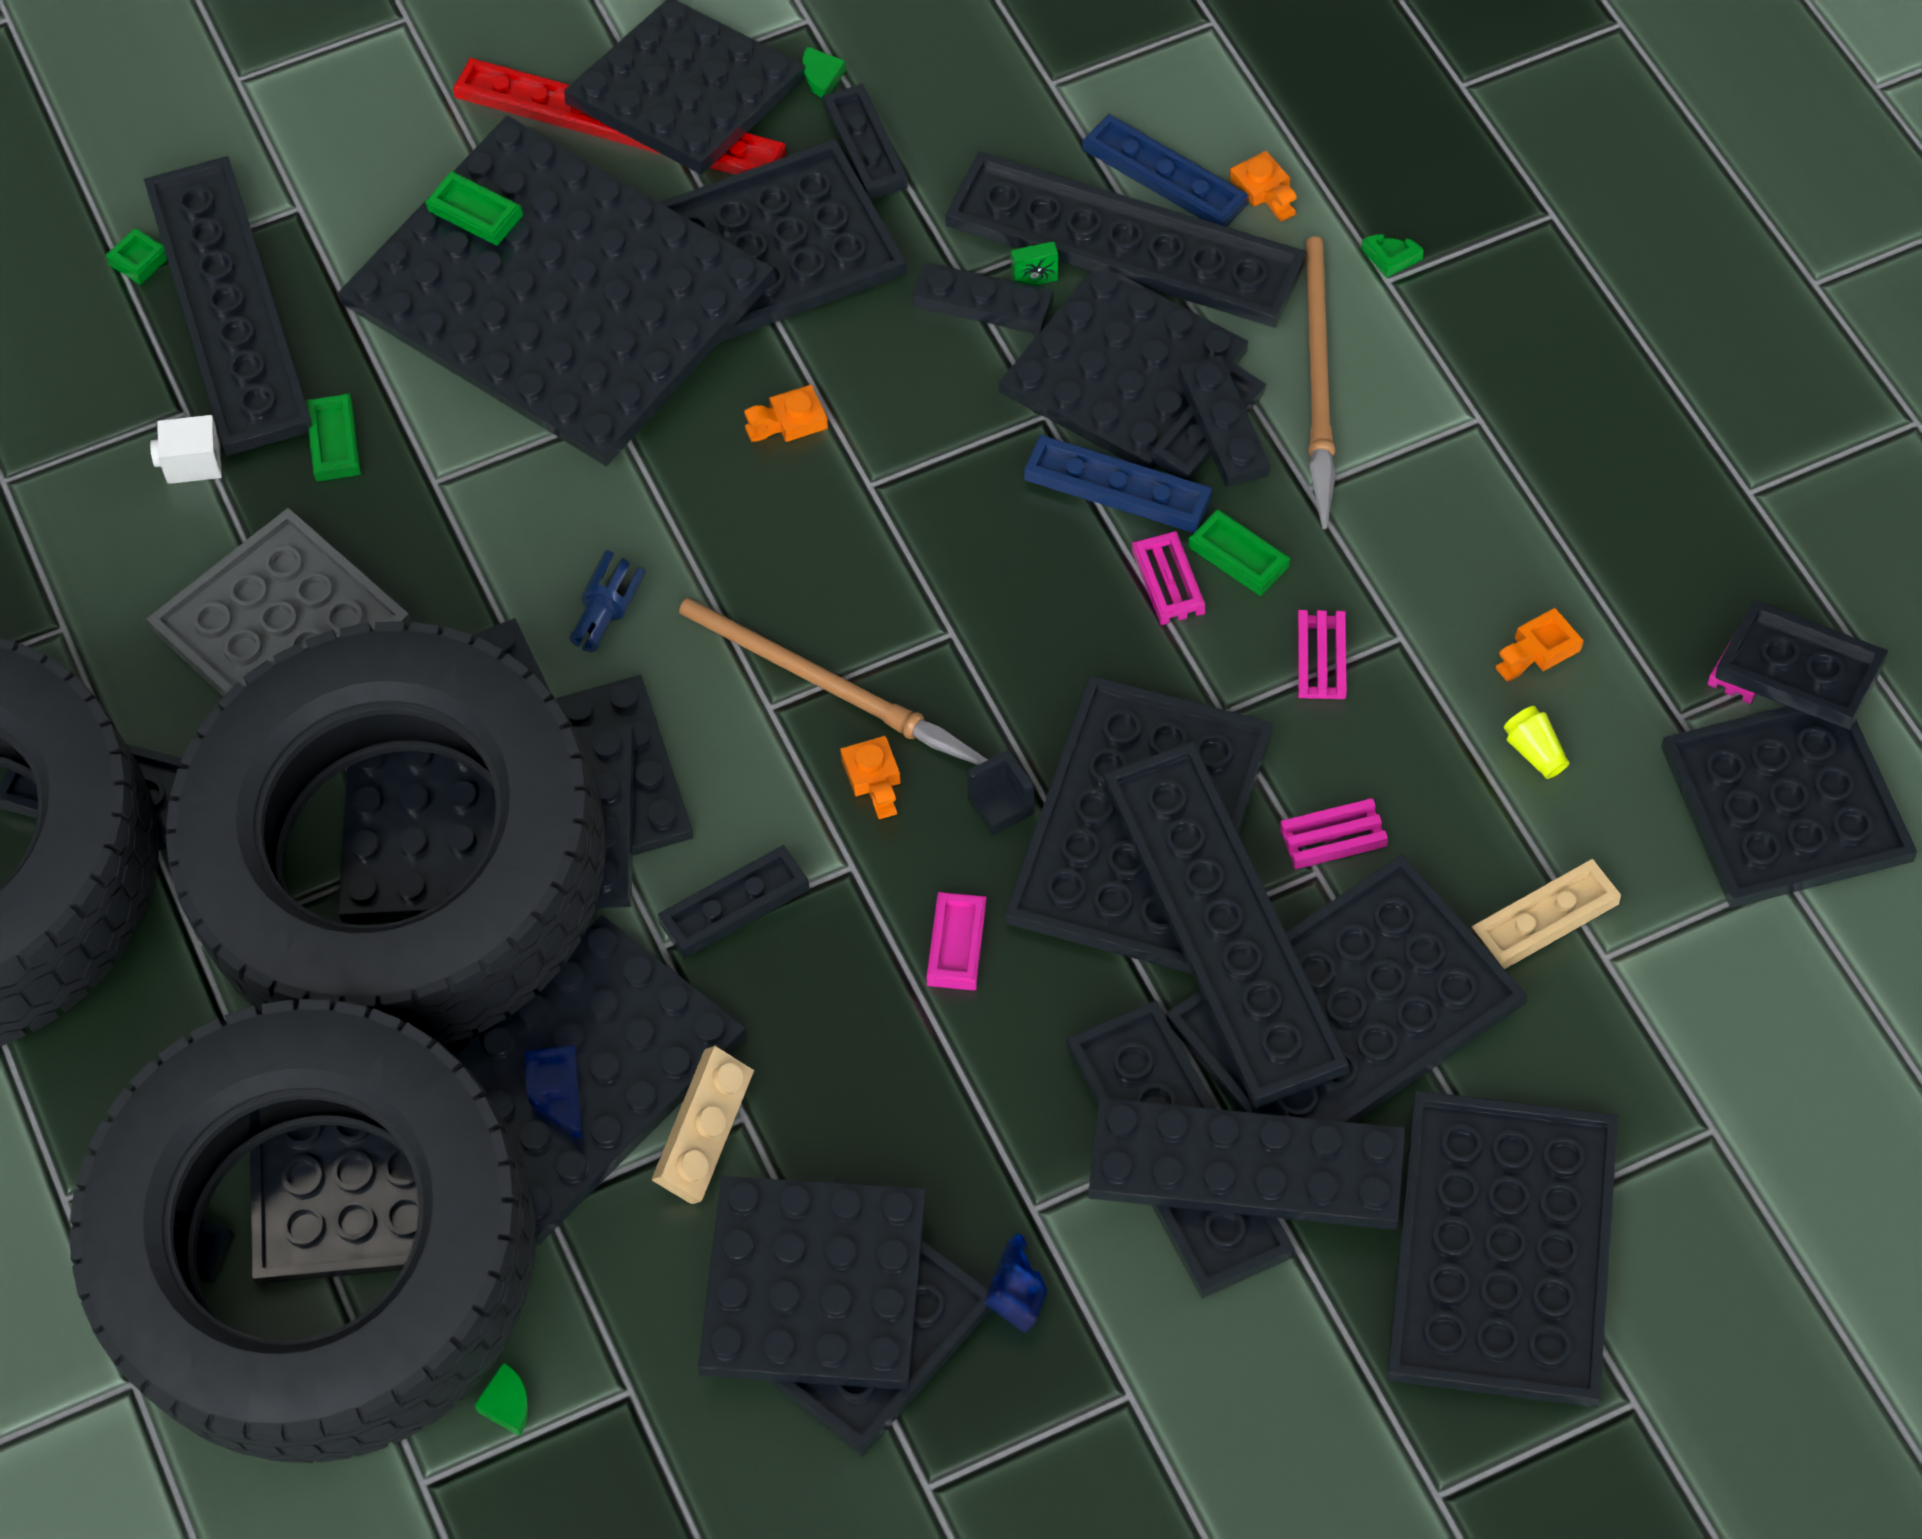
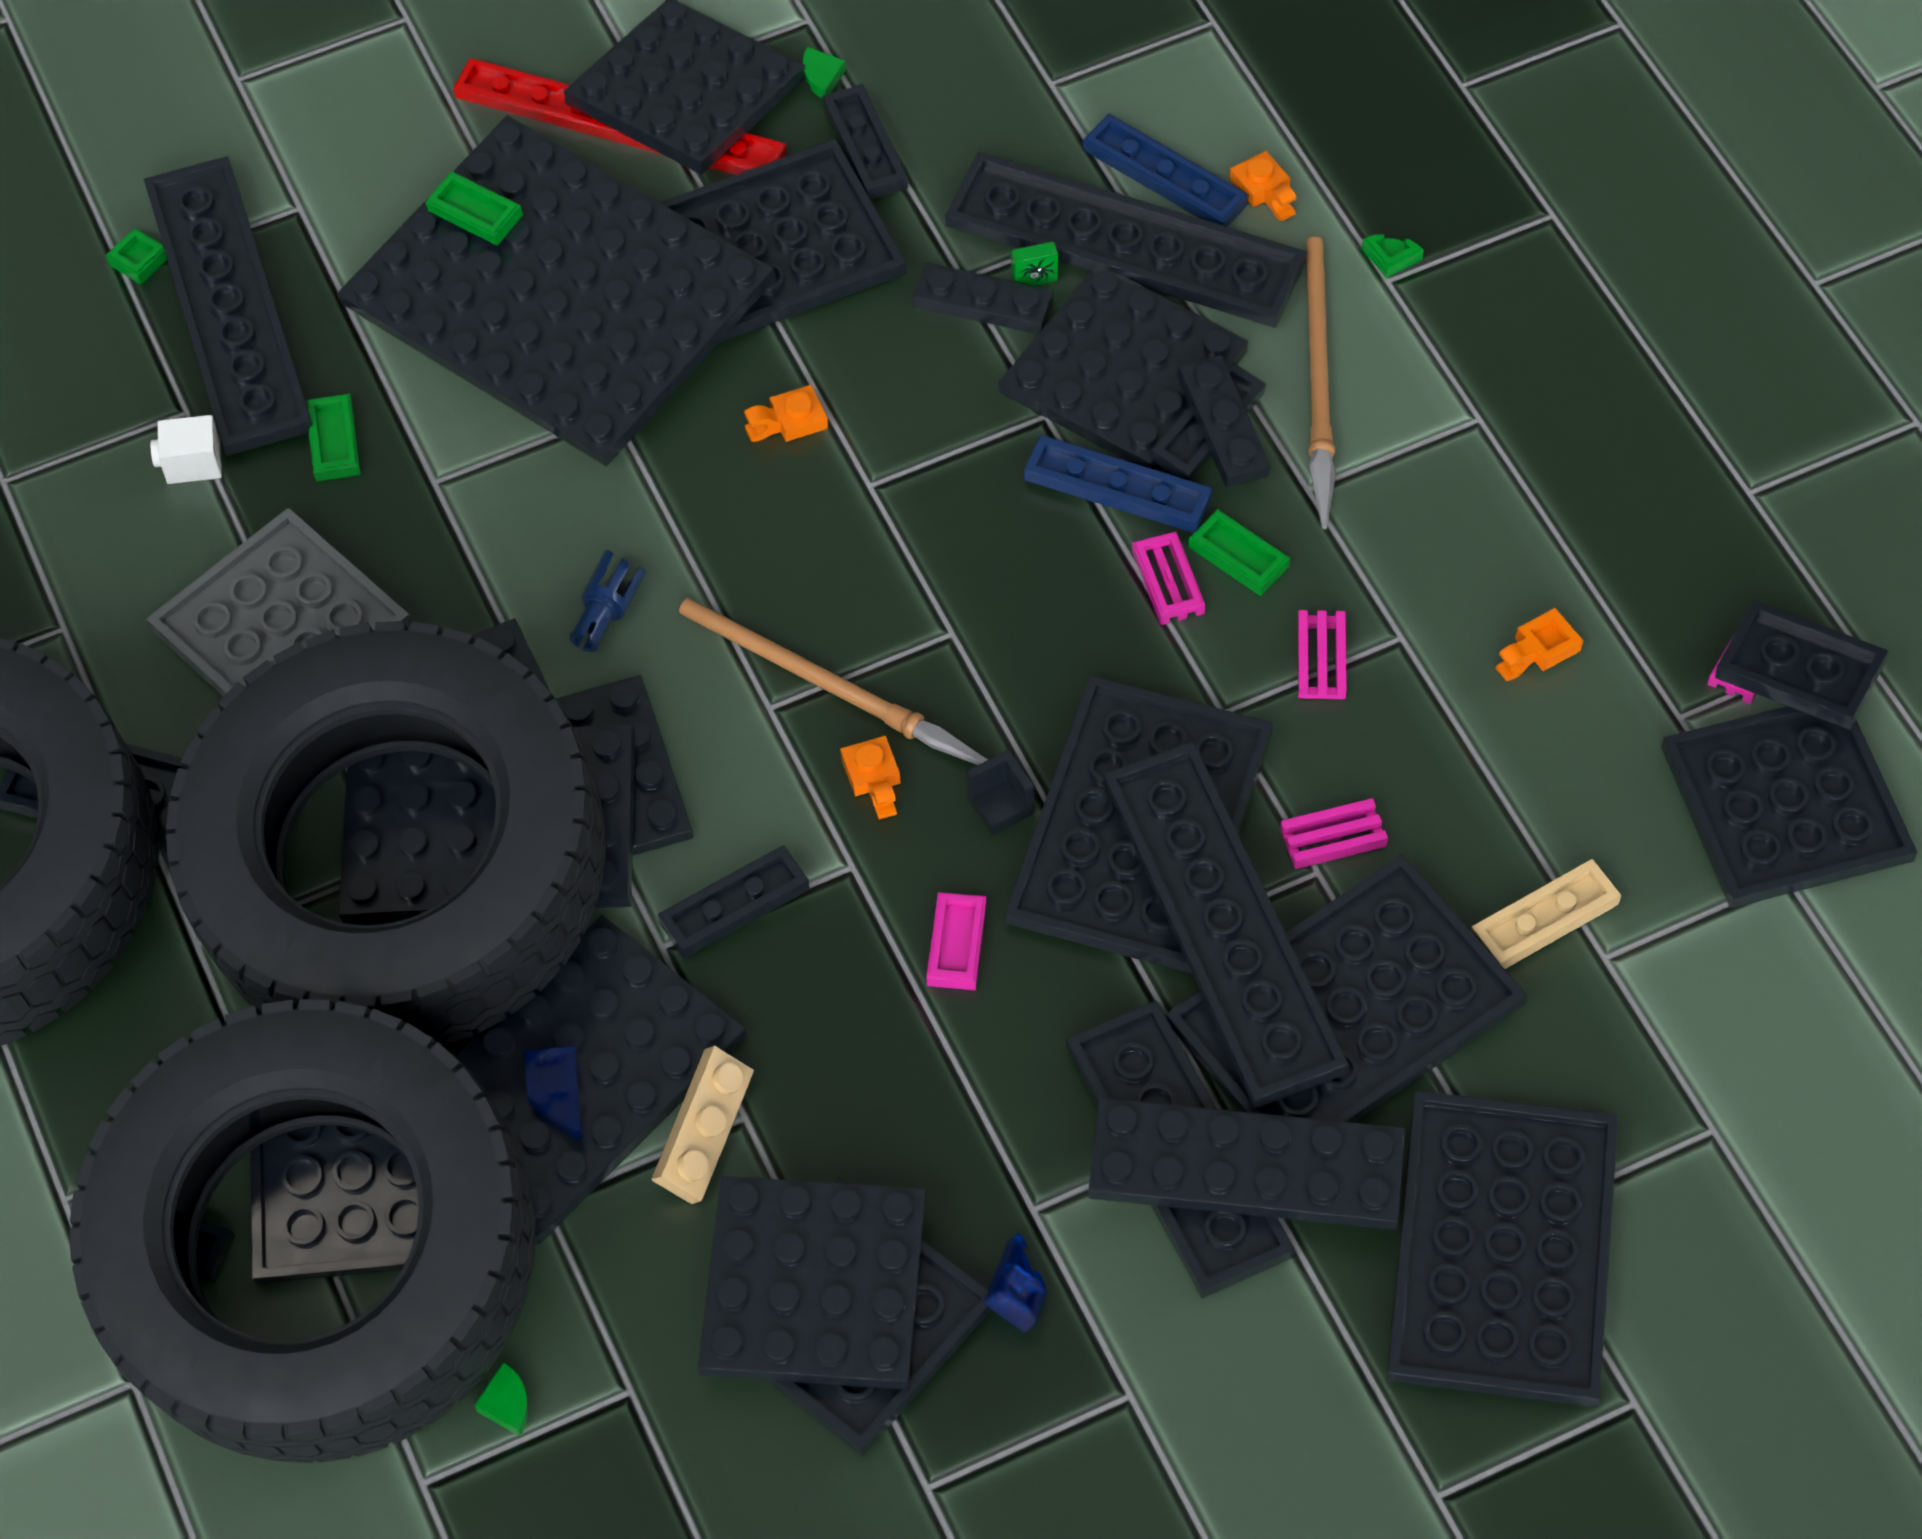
neon yellow cone [1504,706,1570,779] -> none

